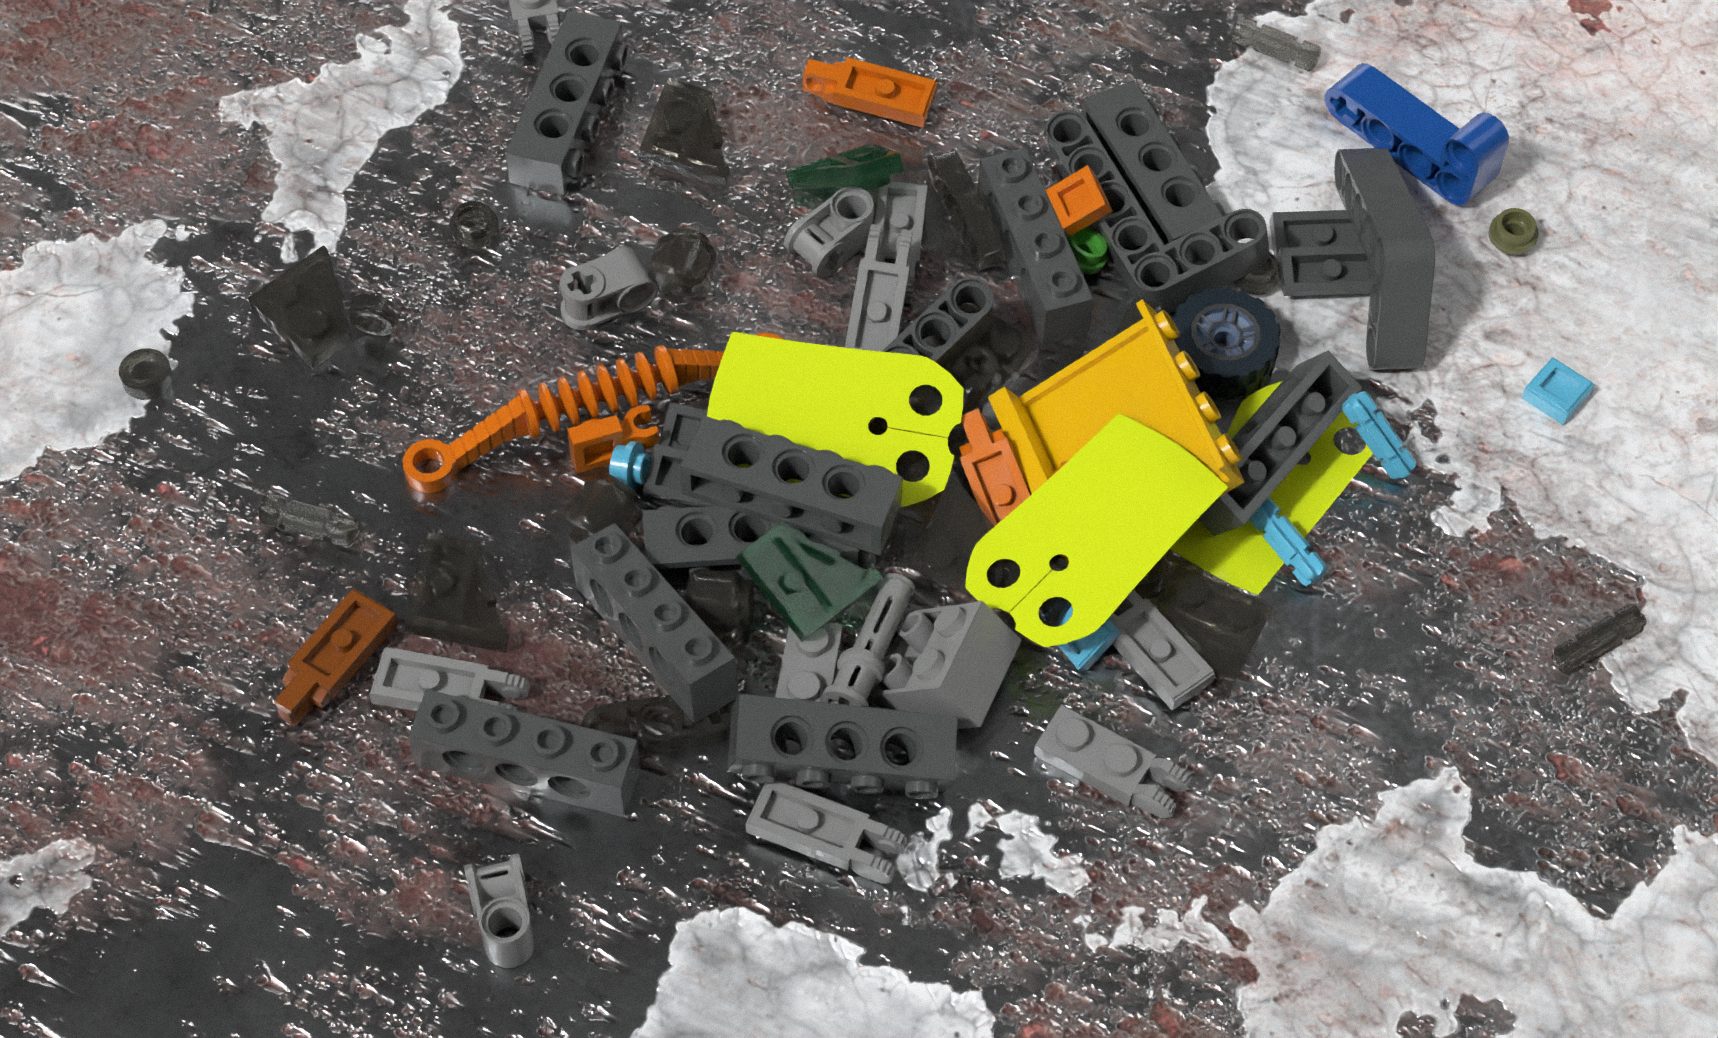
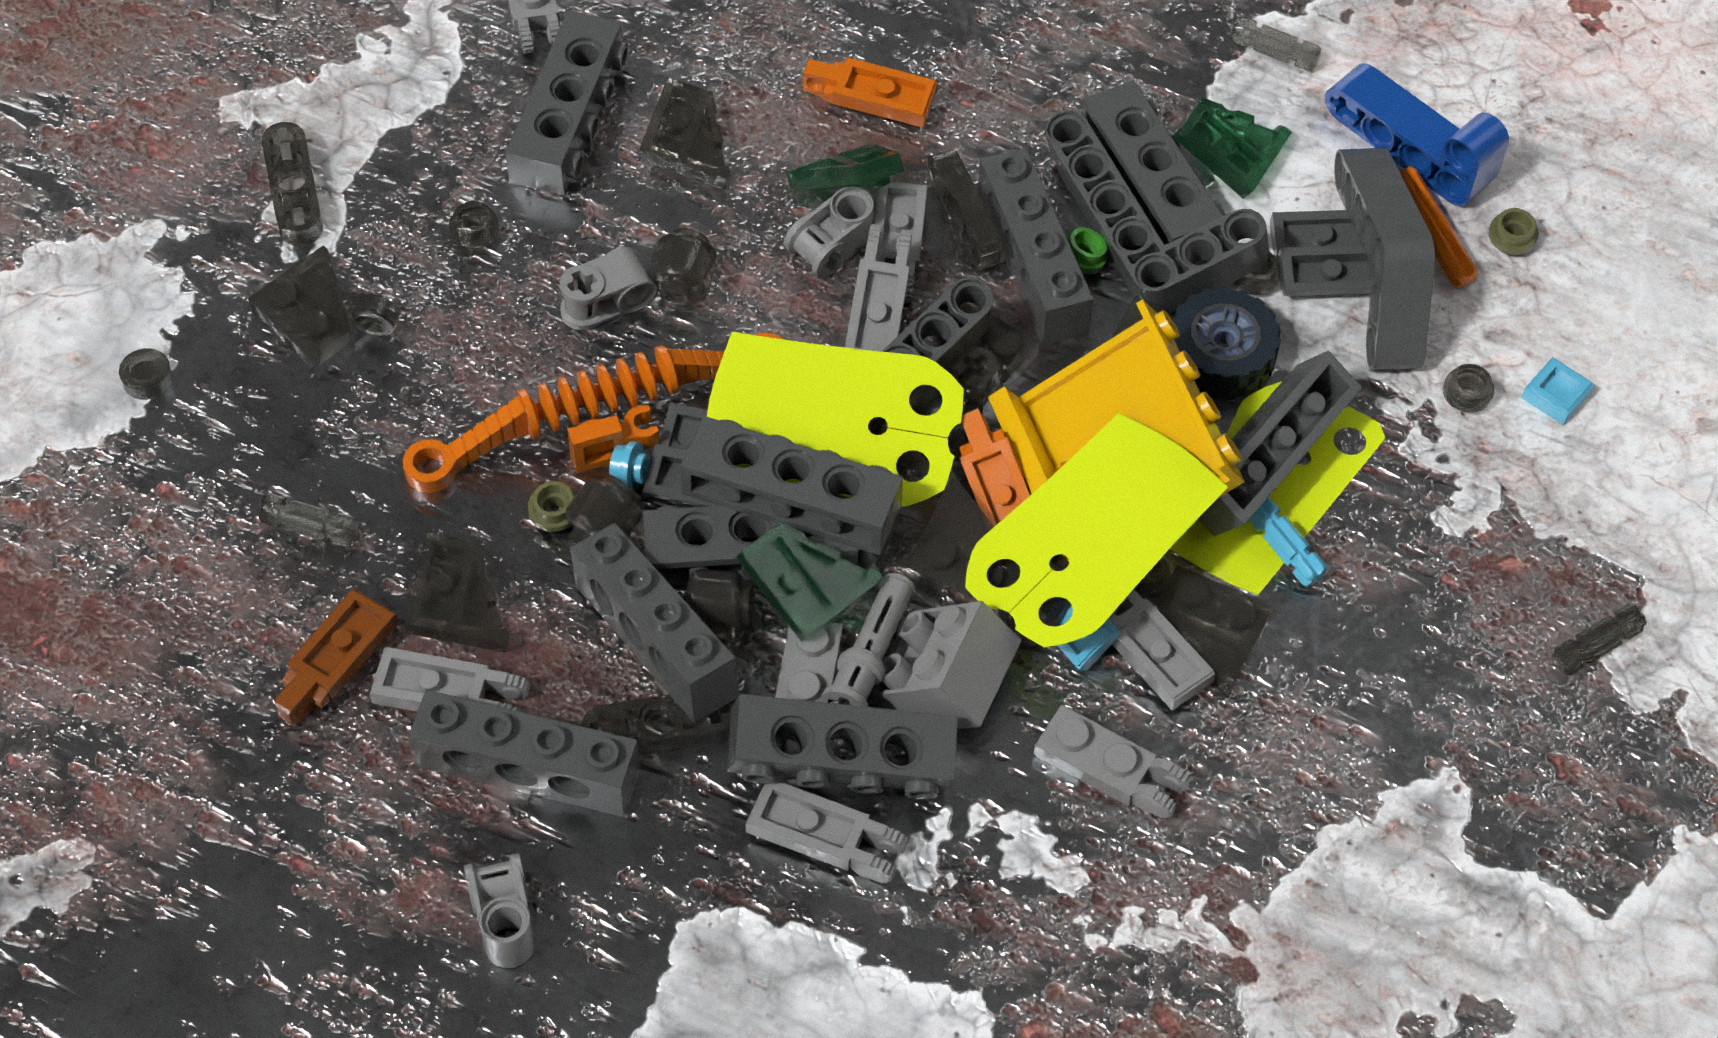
orange plate [1045,165,1113,236] -> none
medium azure axle [1342,391,1416,479] -> none
none -> clear smoke beam [262,122,323,246]
none -> olive plate [528,481,580,532]
none -> clear green wing [1172,97,1292,199]
none -> orange axle [1399,166,1478,288]
none -> clear smoke plate [1443,364,1494,413]

